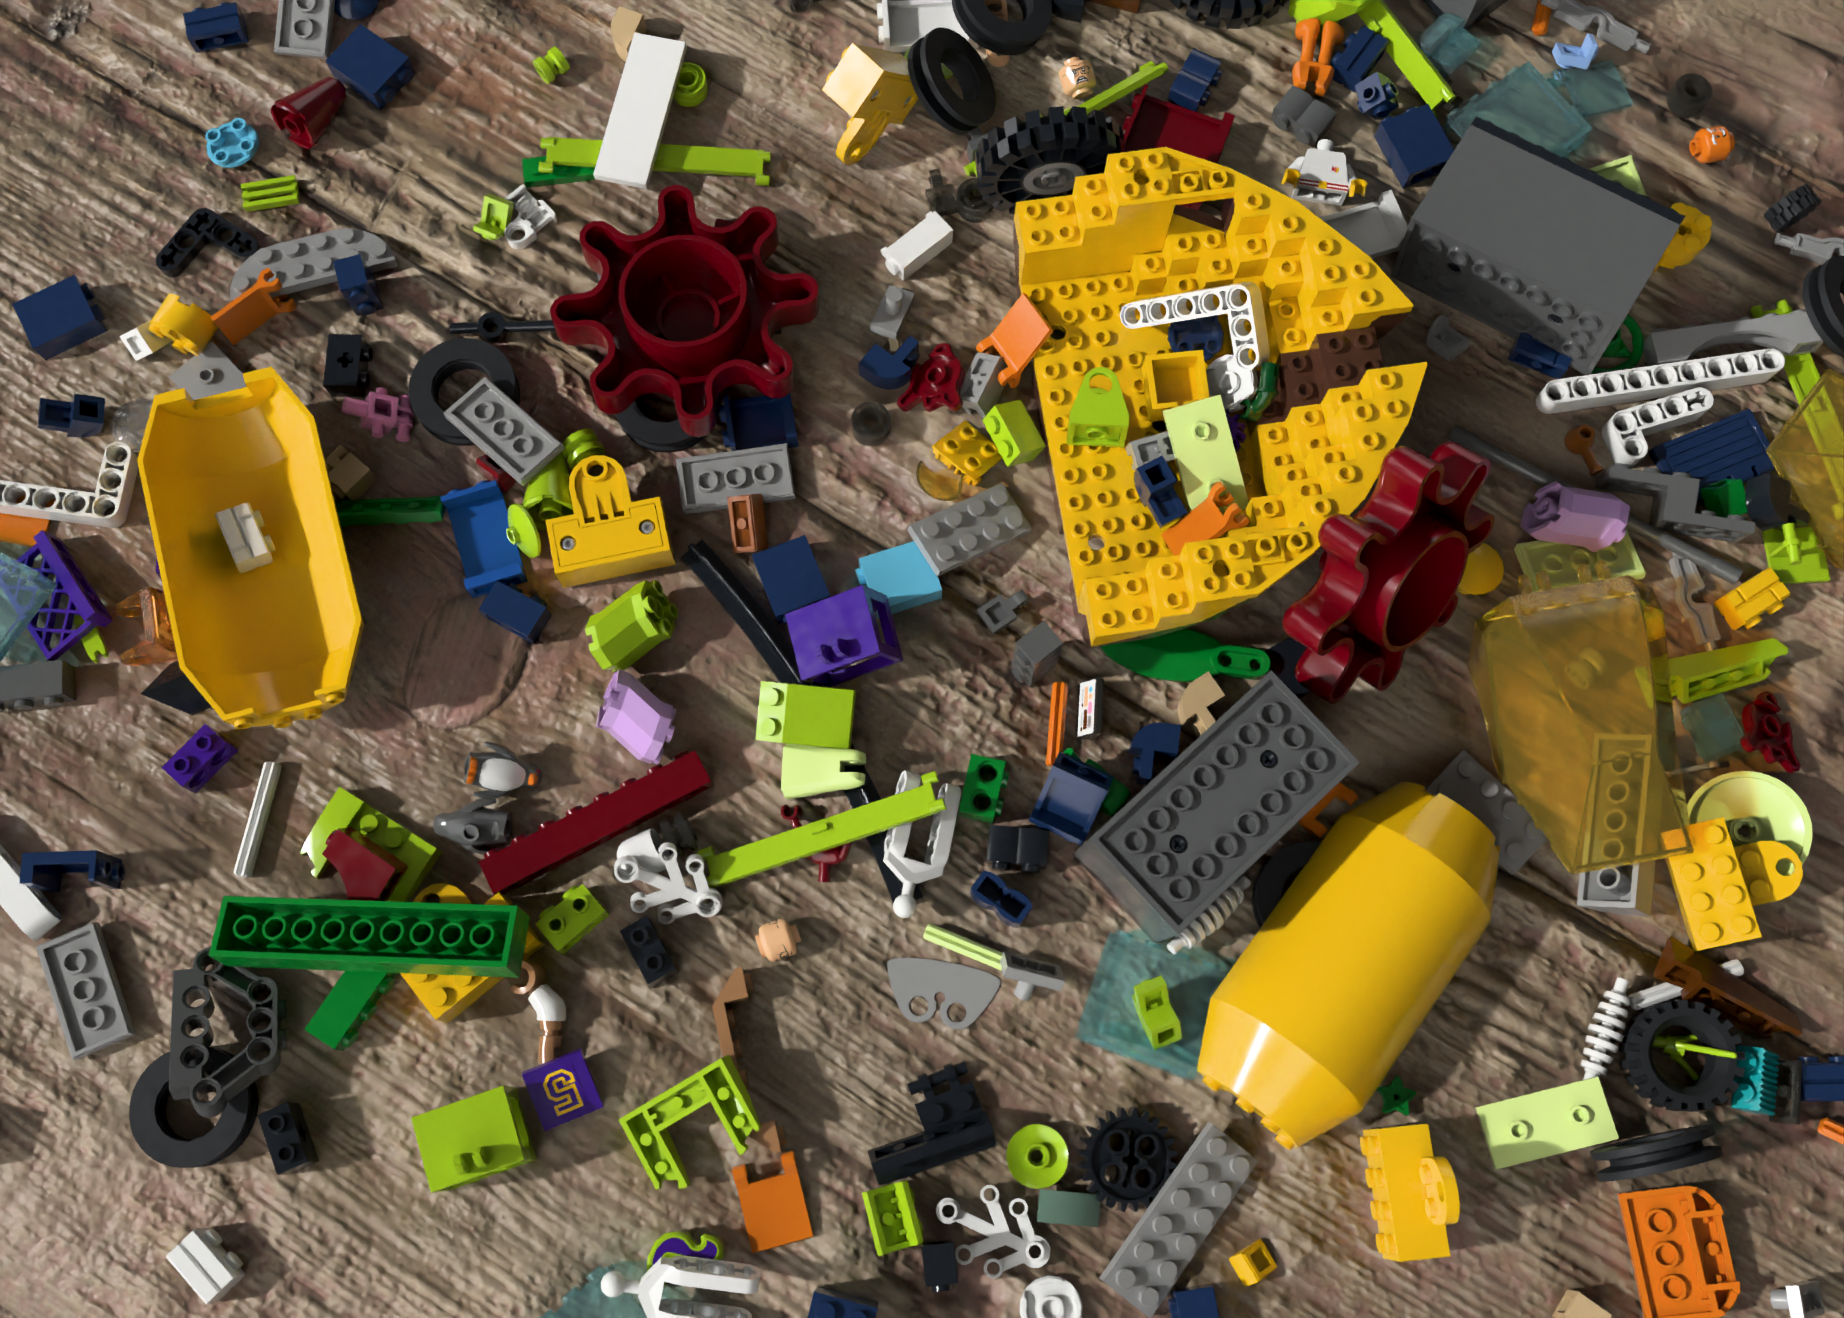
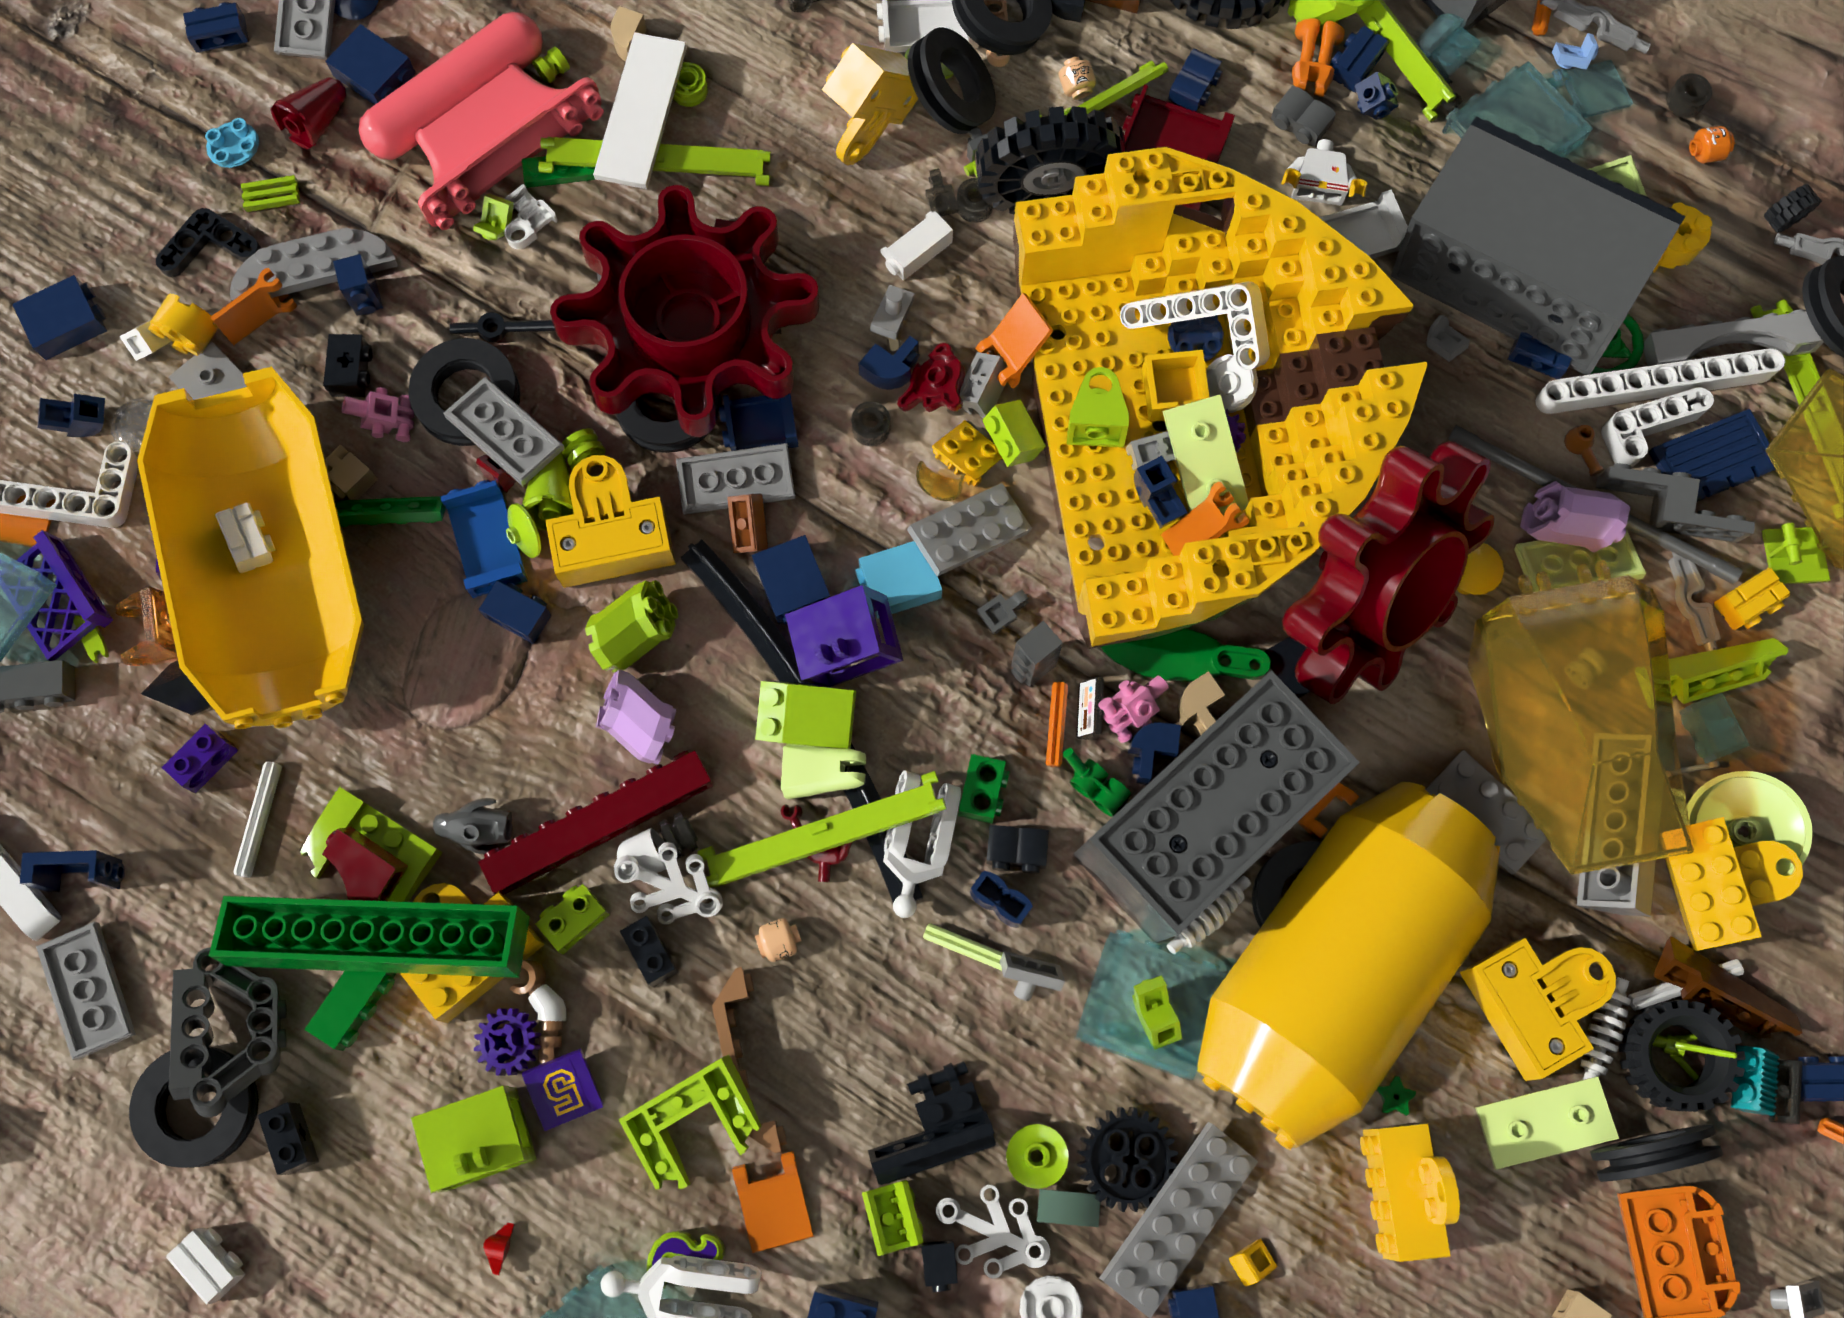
animal [464,742,542,799] -> none
light grey piece [887,958,1001,1029] -> none
dark blue panel [1029,751,1114,845] -> none
dark green piece [1238,362,1280,422] -> none
dark blue brick [1374,104,1454,188] -> none
green brick [1700,479,1748,518] -> none
dark red tile [1740,691,1801,774] -> none
black brick [1745,472,1809,531] -> none
none -> coral piece [359,12,604,230]
none -> dark purple gear [474,1008,541,1076]
none -> red piece [483,1222,515,1276]
none -> bright pink piece [1098,675,1169,743]
none -> yellow brick [1459,938,1616,1081]

